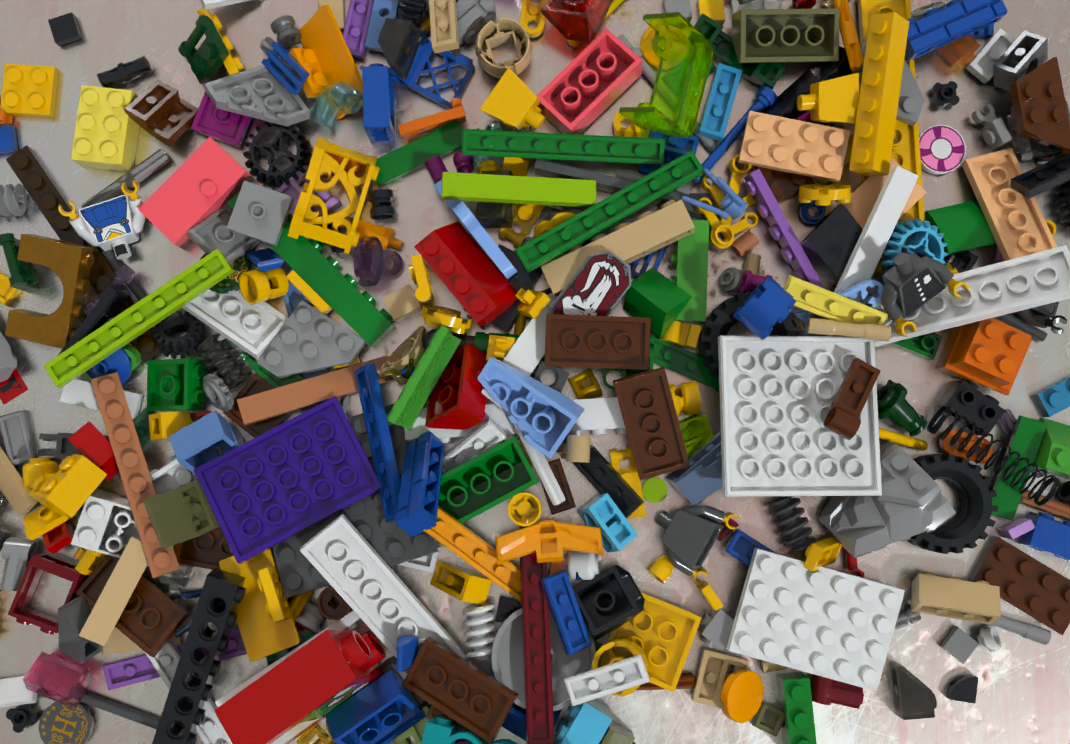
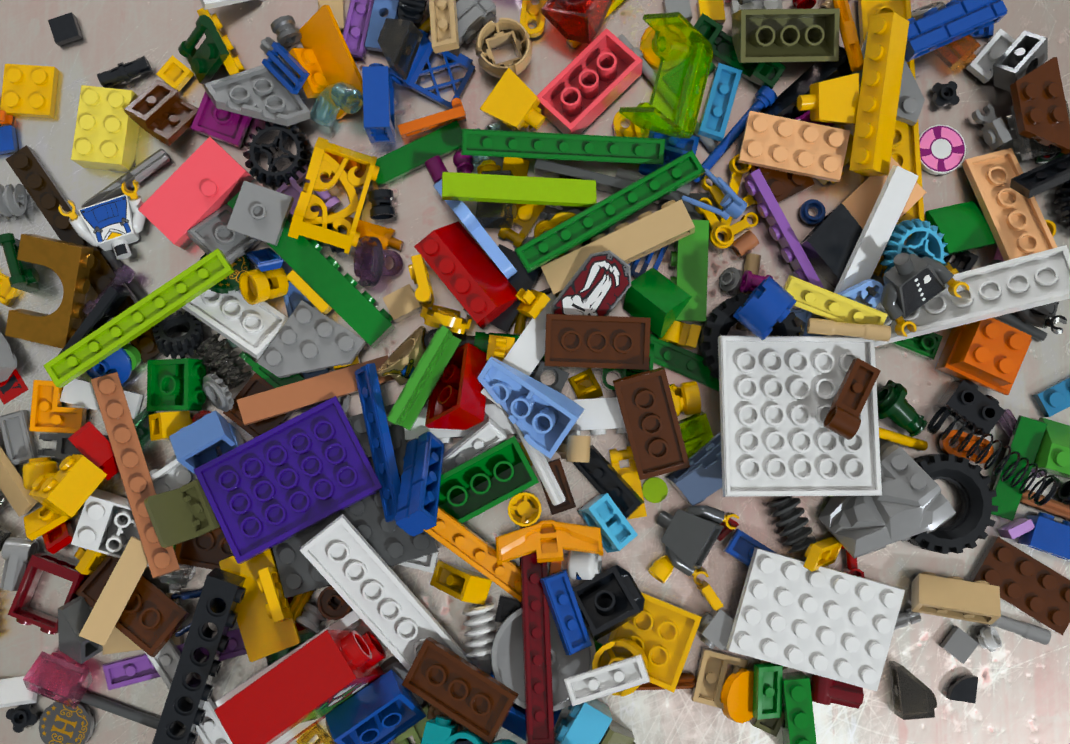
blue slope [396,636,418,672] -> none
yellow plate [798,183,851,206] -> none
none -> light orange plate [29,380,87,433]
none -> yellow plate [156,55,194,92]
none -> green plate [753,663,783,720]

